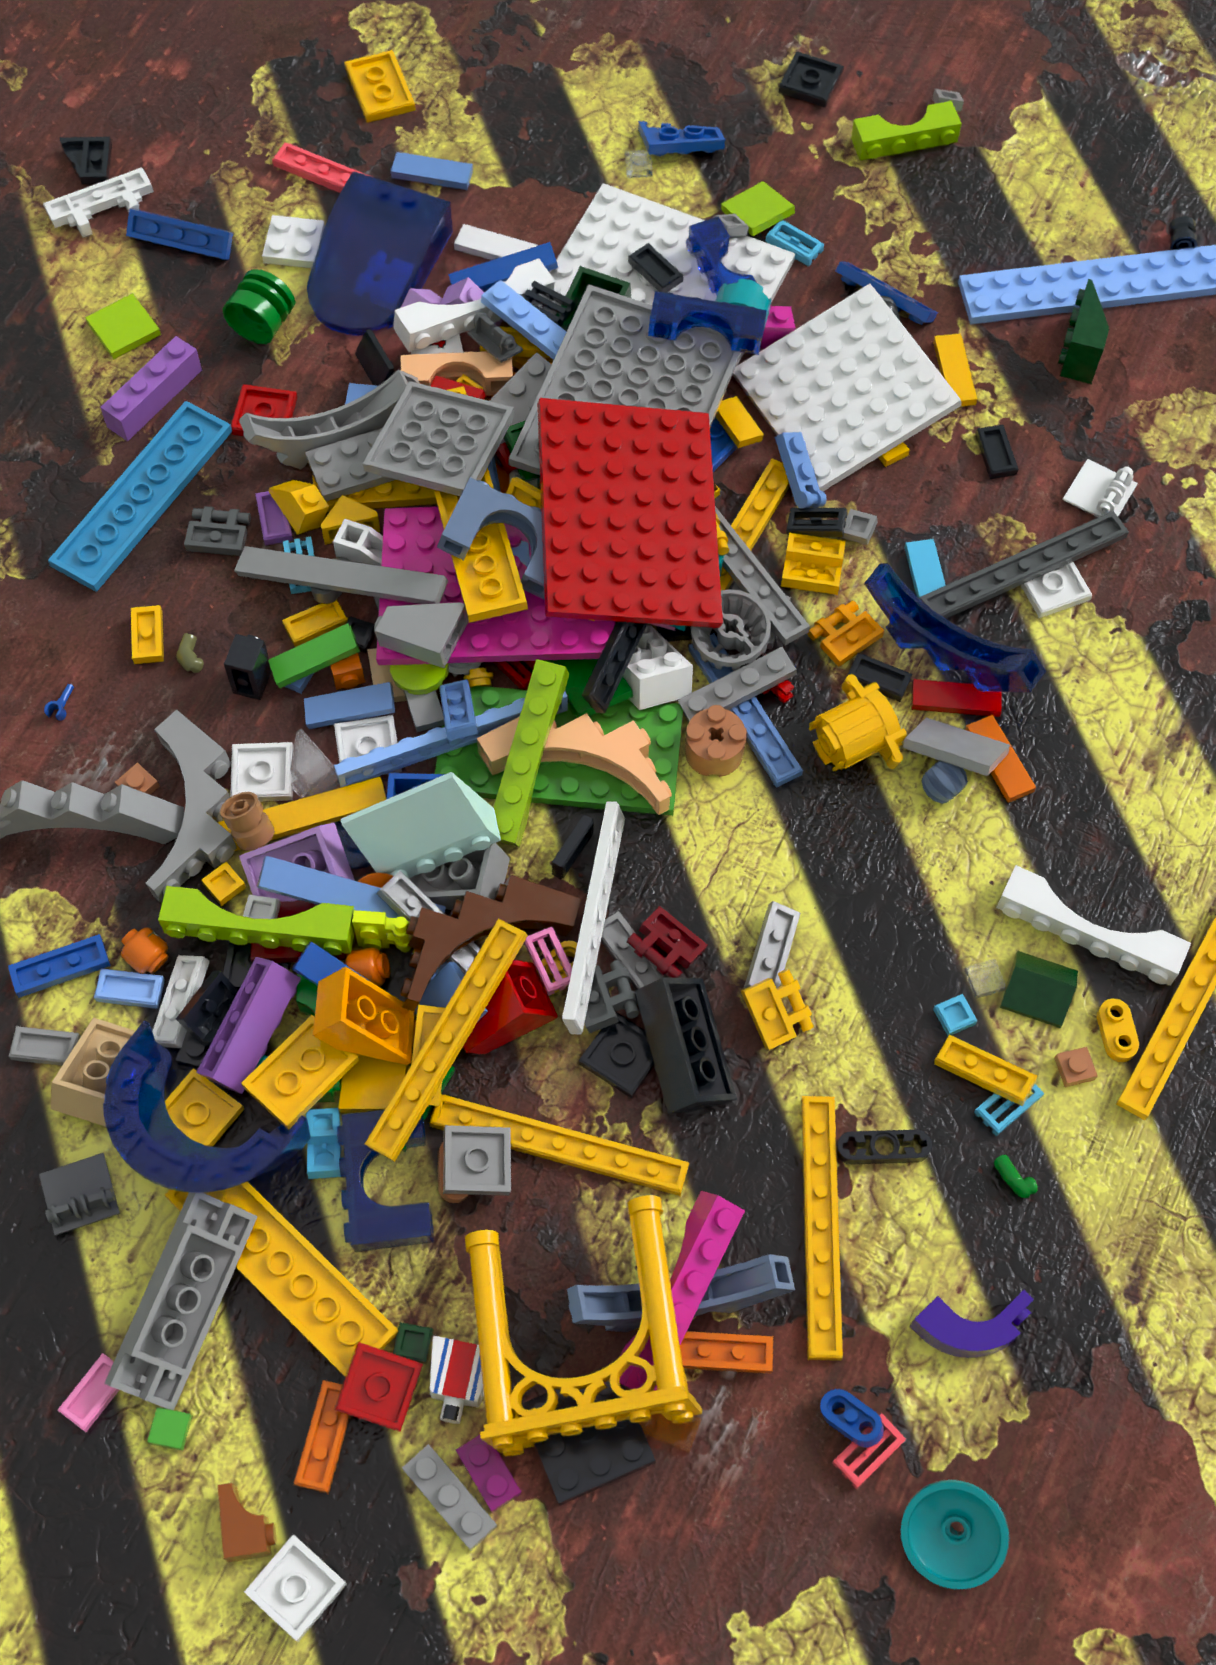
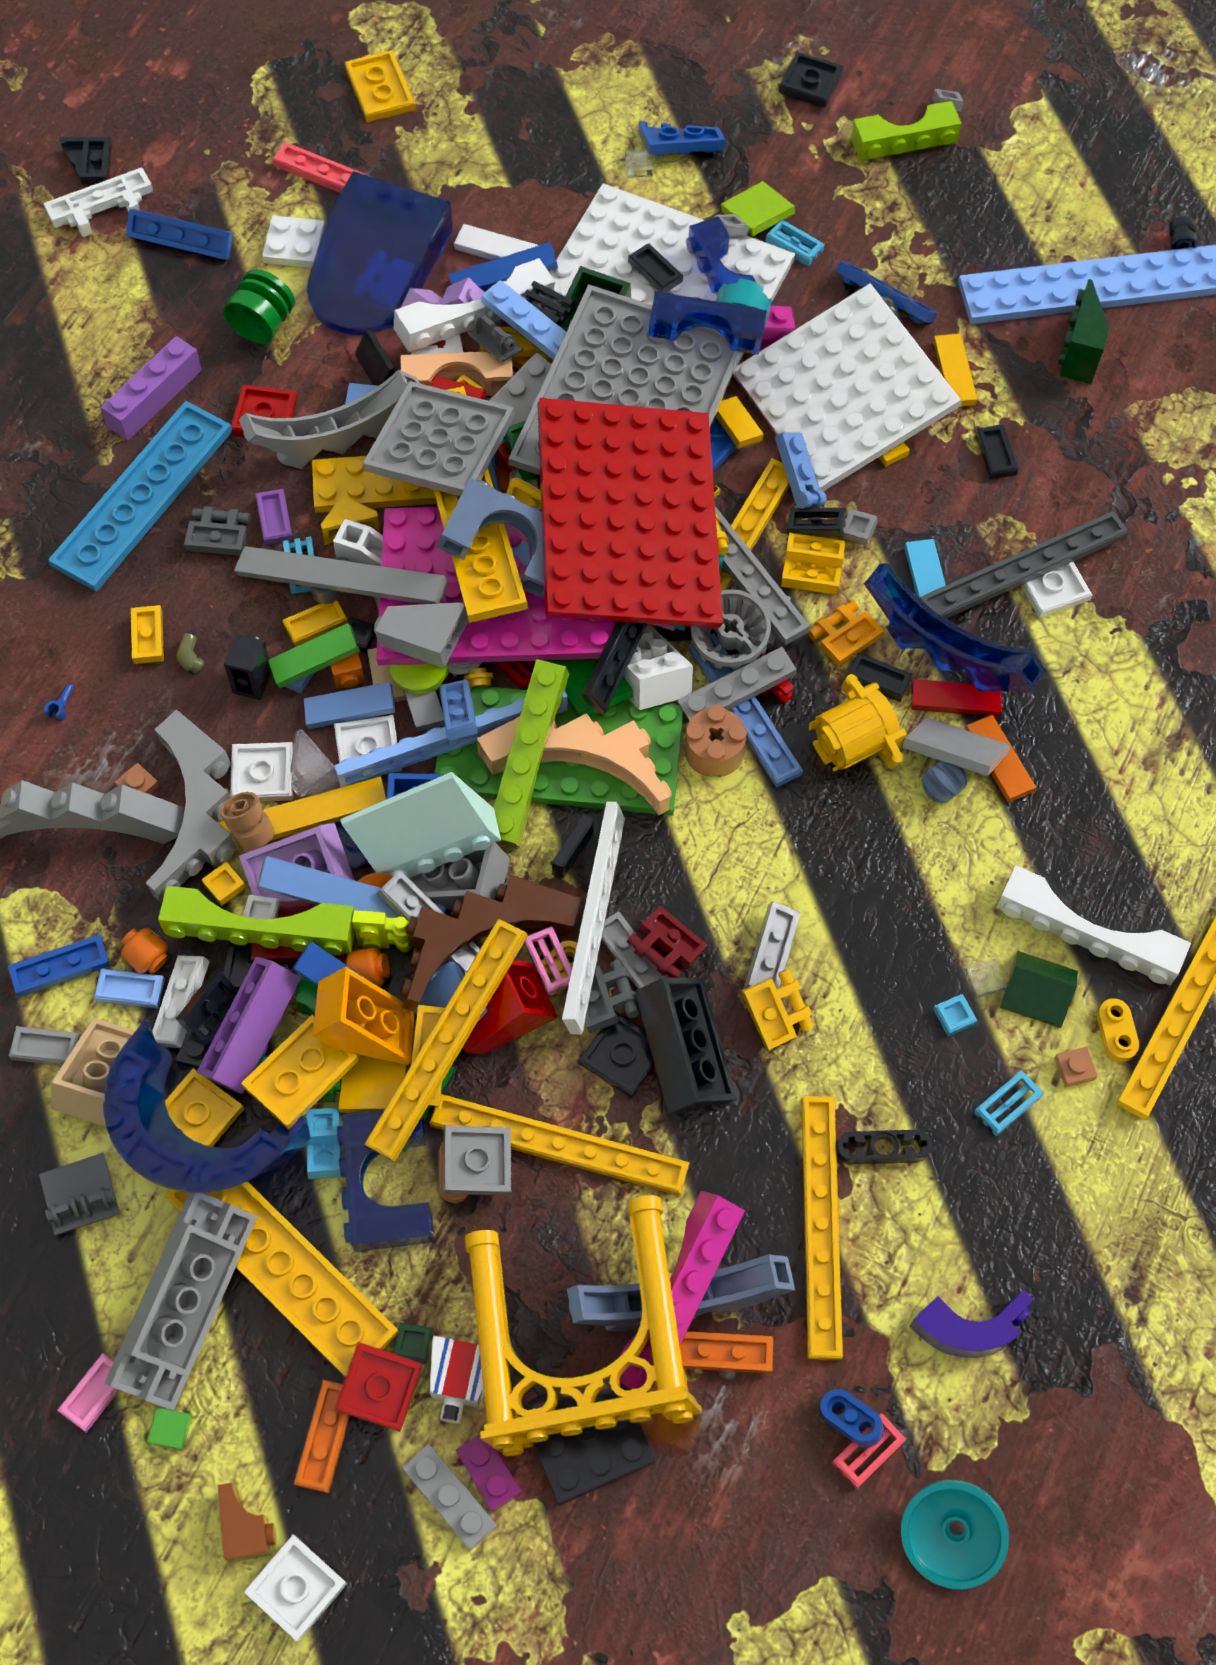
lime tile [85,293,161,359] -> none
yellow slope [269,480,329,535] -> none
light grey plate [305,428,396,502] -> none
medium blue tile [391,152,473,190] -> none
yellow tile [935,1034,1037,1106] -> none
green arm [994,1155,1038,1198] -> none
white hinge [1063,459,1138,517] -> none

